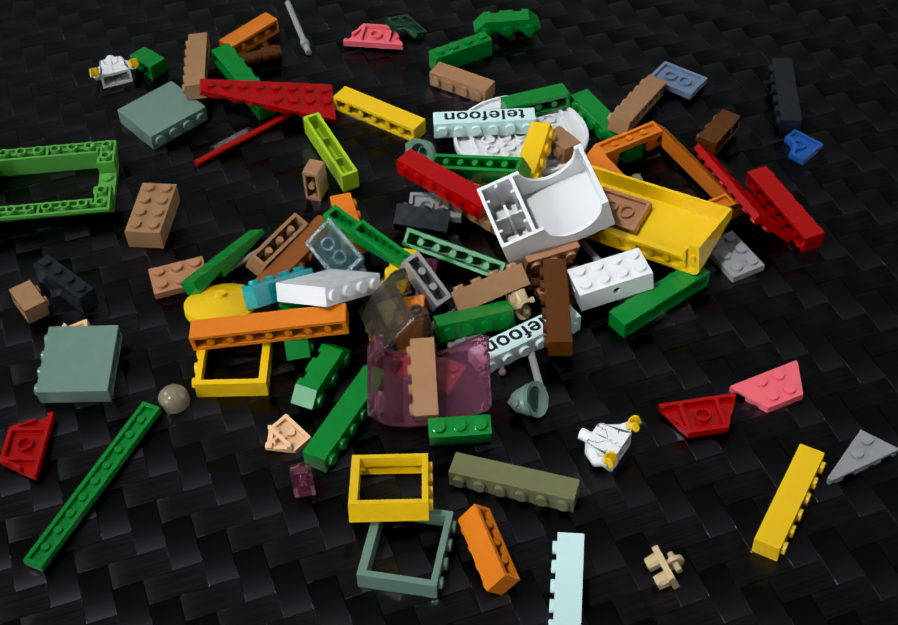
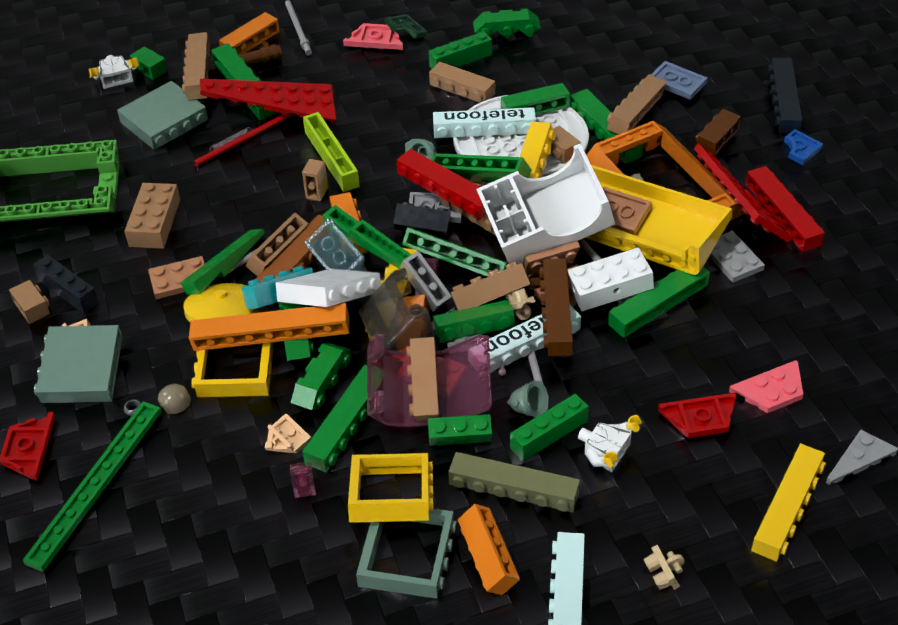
yellow brick [333,86,426,141] -> none
none -> dark grey piece [124,399,141,416]
none -> green brick [510,394,589,461]

